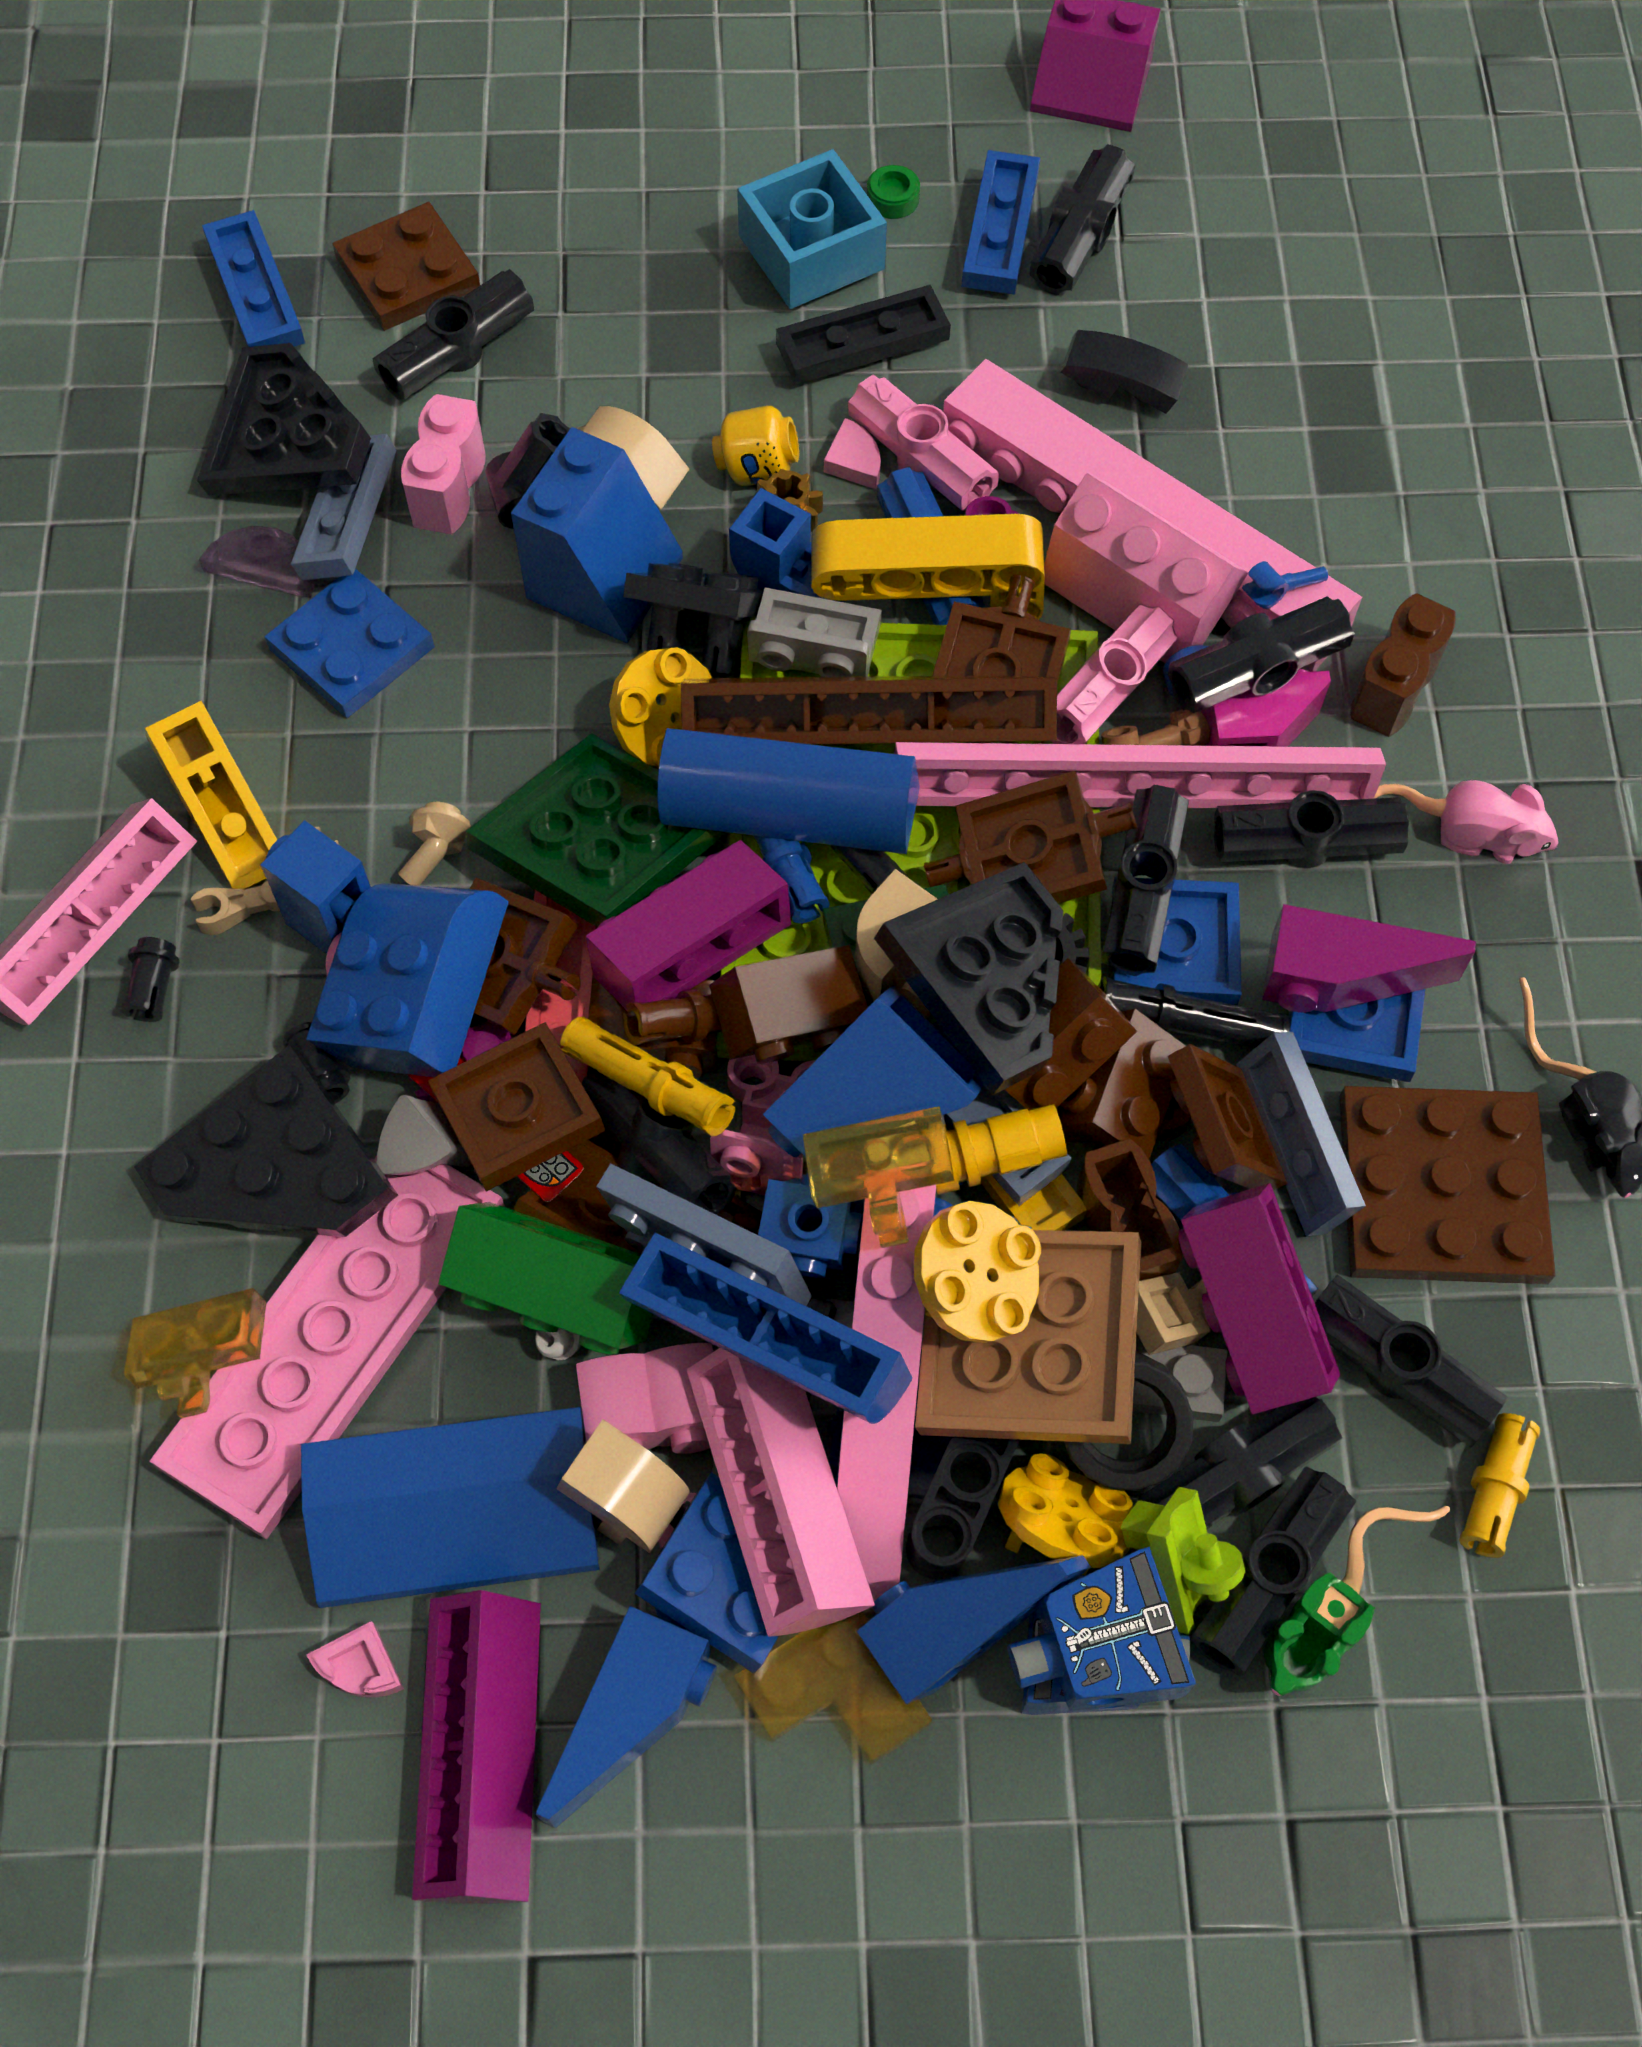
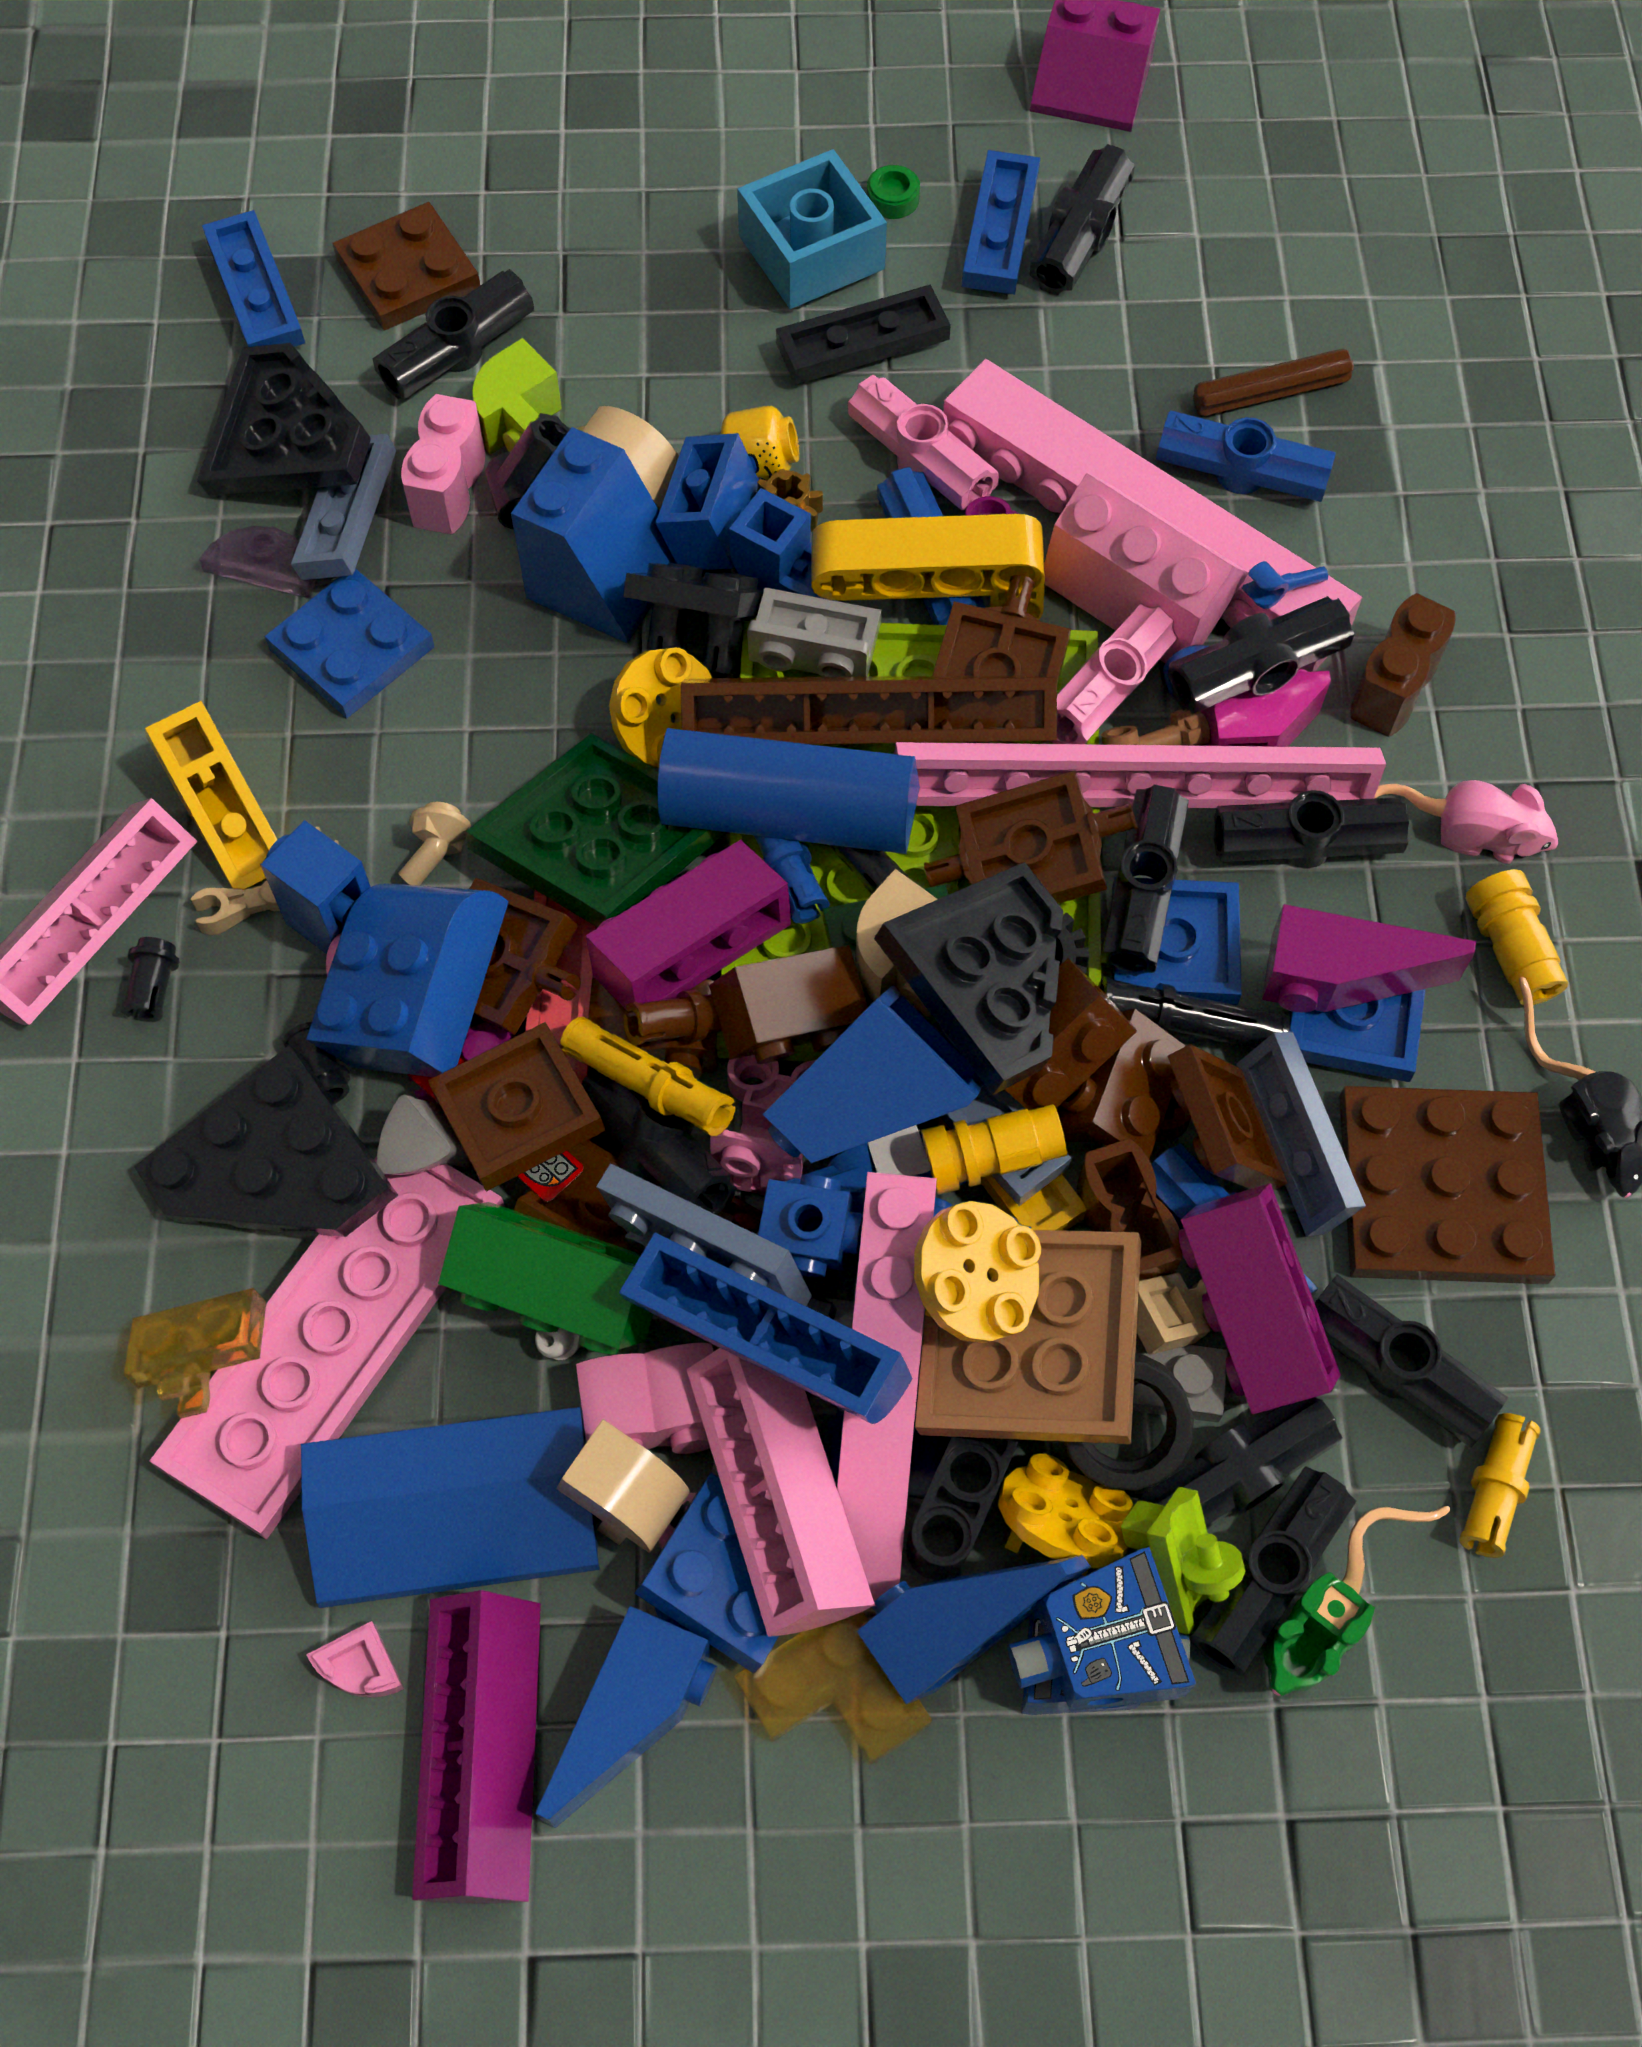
clear yellow plate [803,1106,955,1248] -> none
bright pink tile [824,418,881,489] -> none
black slope [1060,330,1188,414] -> none
none -> lime brick [472,338,562,455]
none -> blue brick [656,433,759,570]
none -> blue piece [1156,410,1336,502]
none -> reddish brown axle [1193,349,1354,416]
none -> yellow axle [1465,869,1569,1005]

